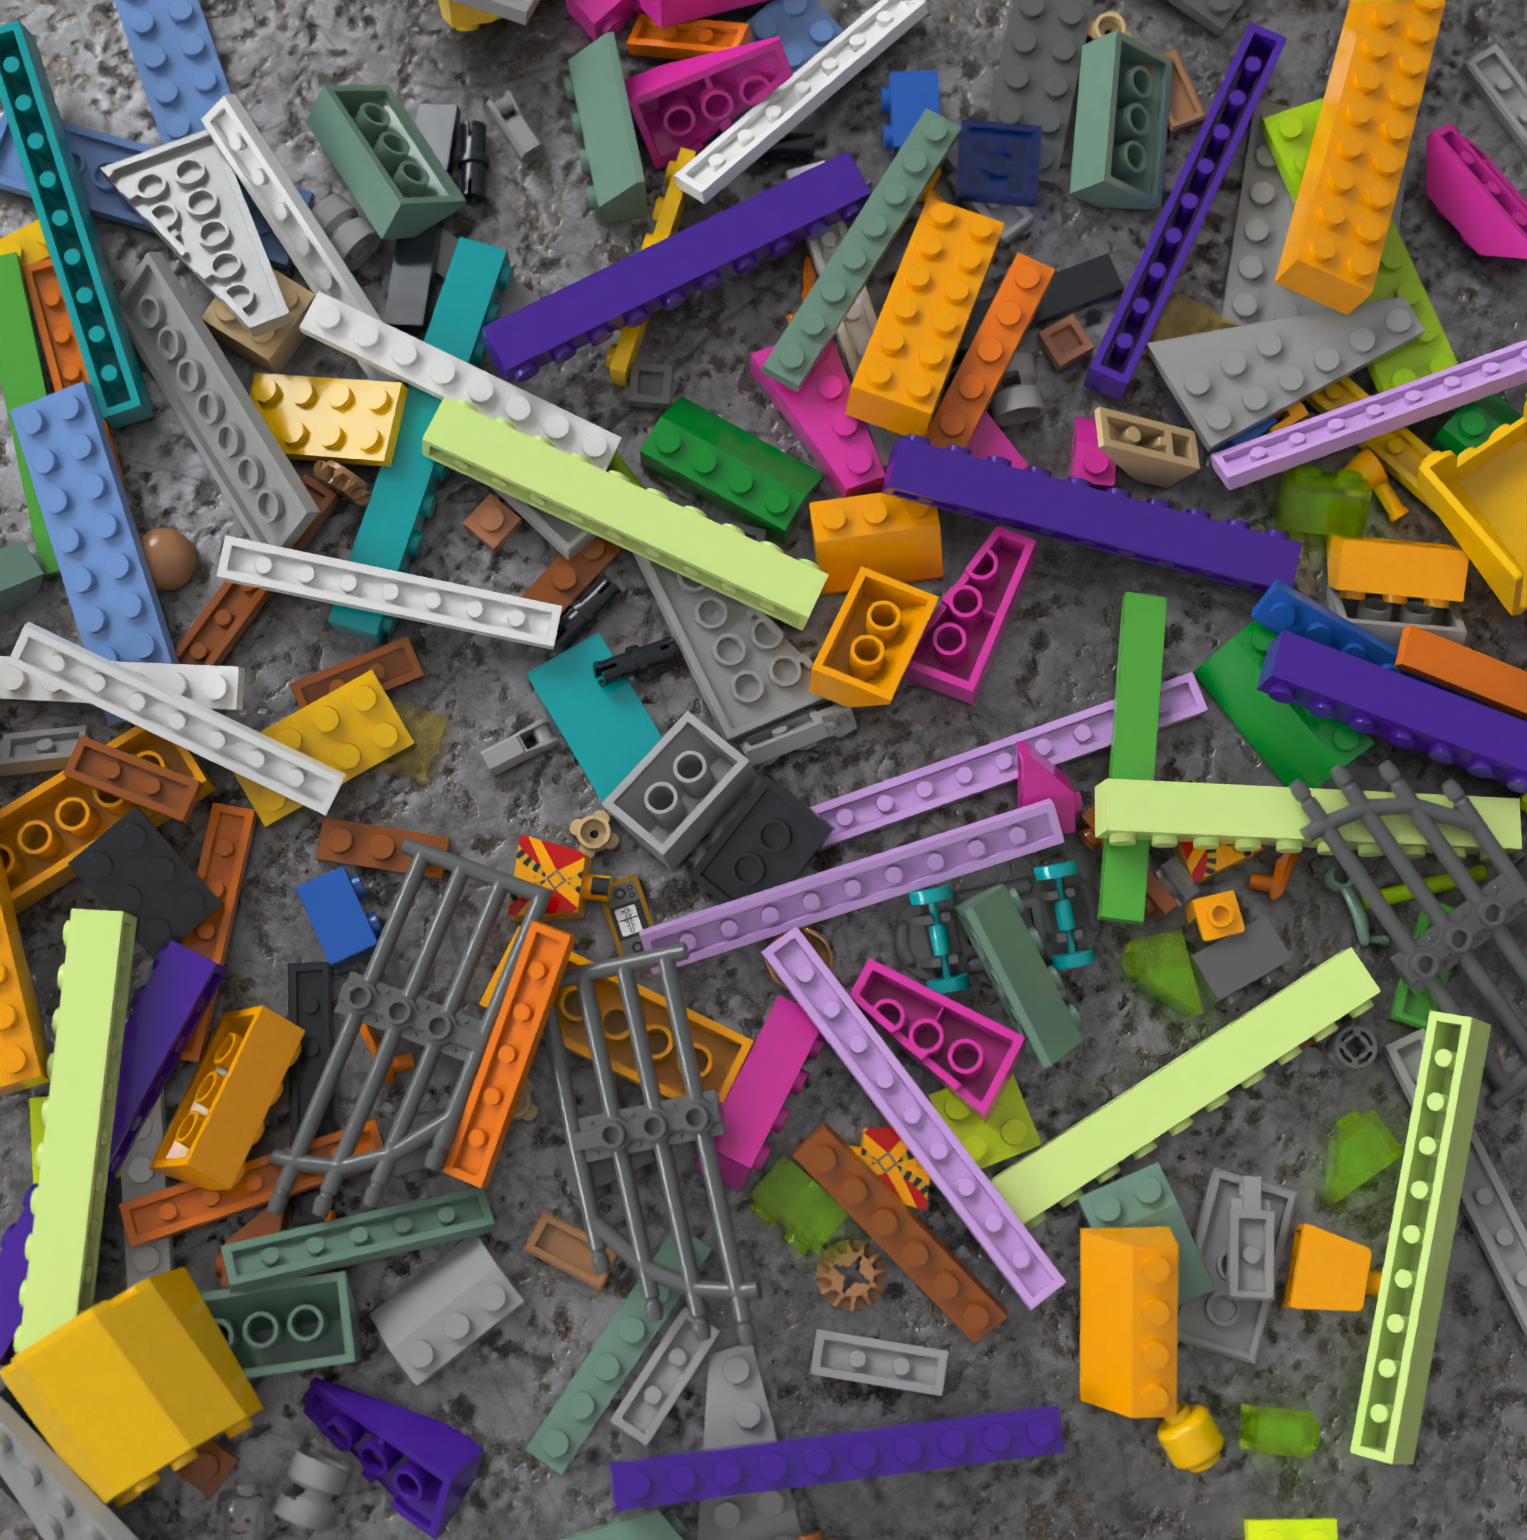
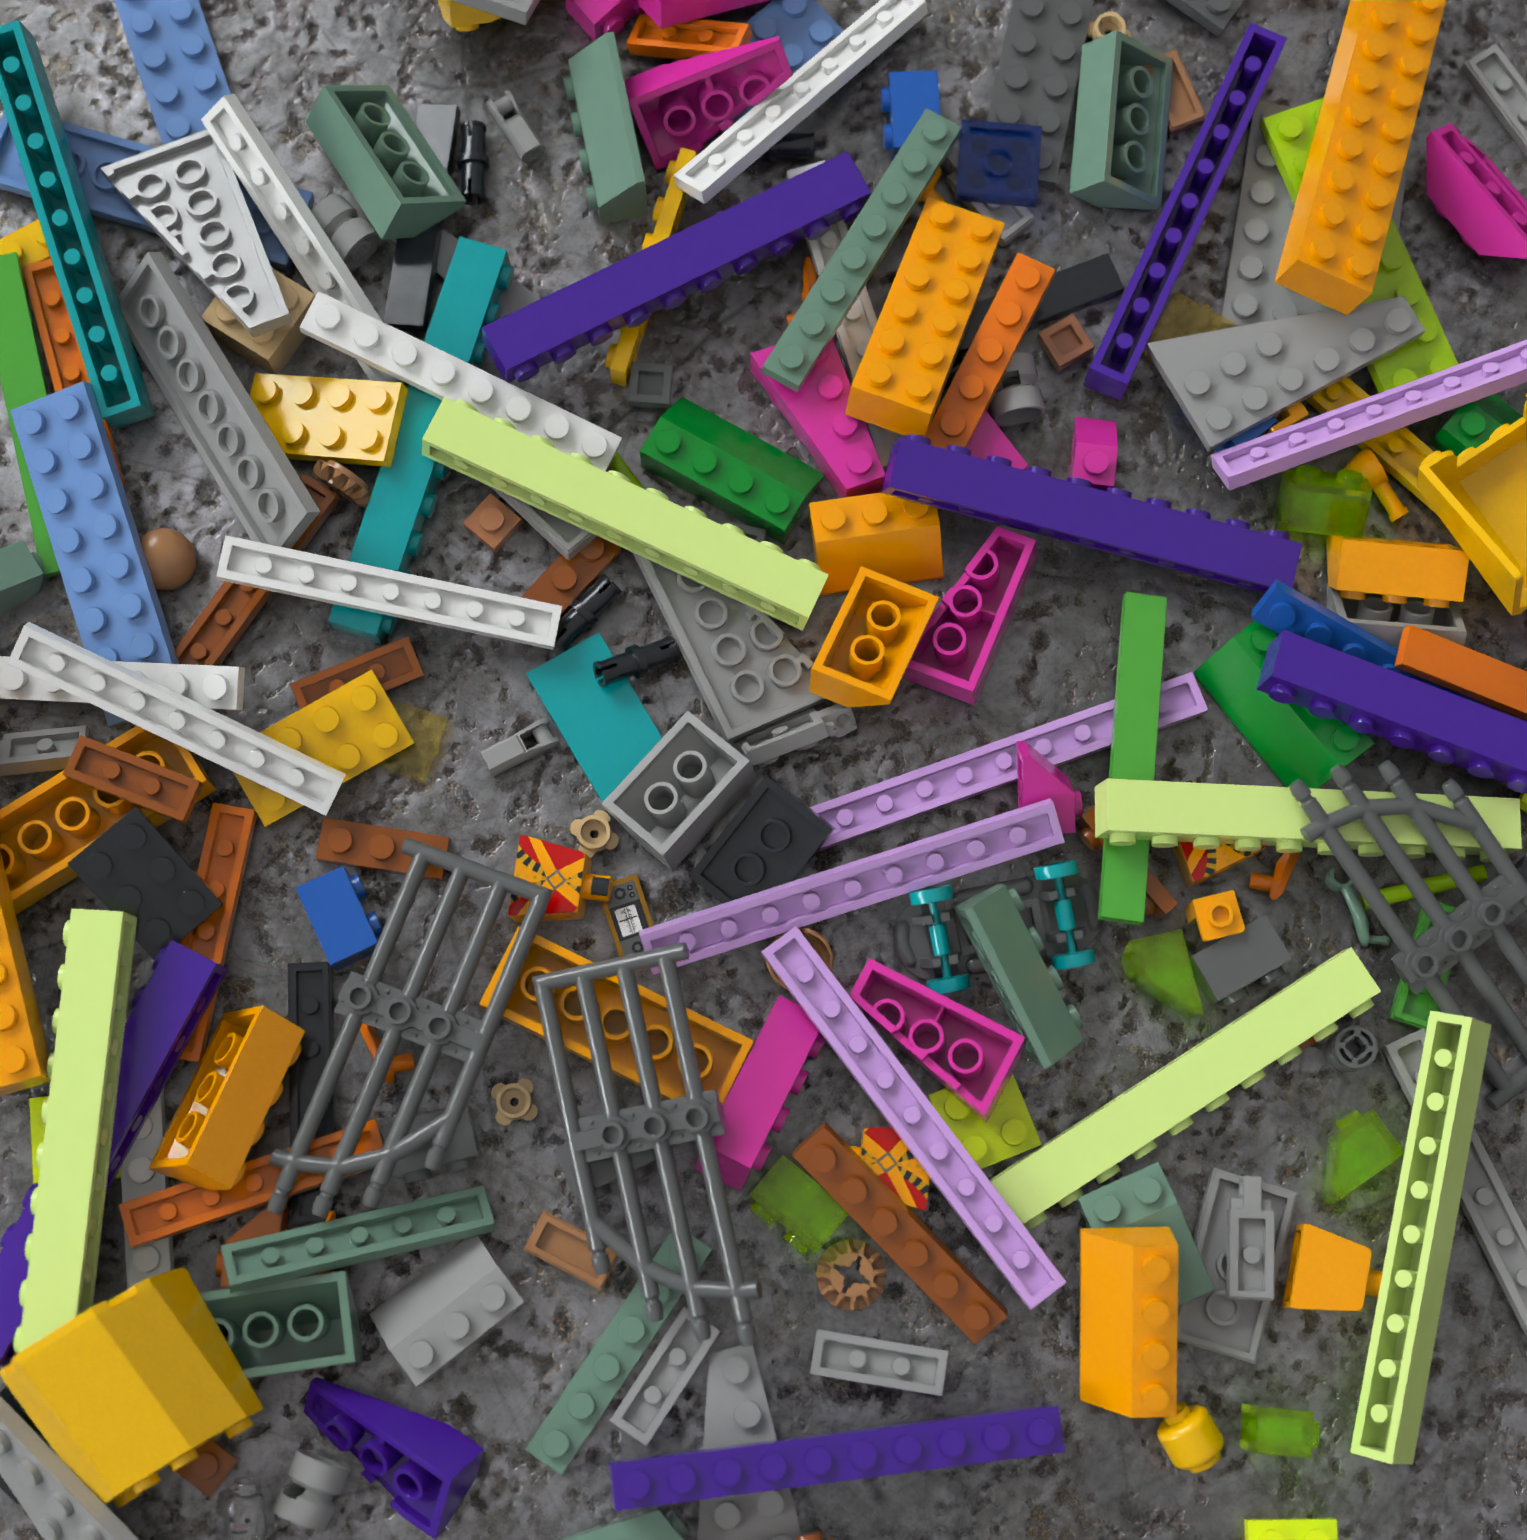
orange plate [442,921,577,1188] -> none
tan slope [1094,407,1200,488] -> none
clear plate [1155,856,1200,907] -> none

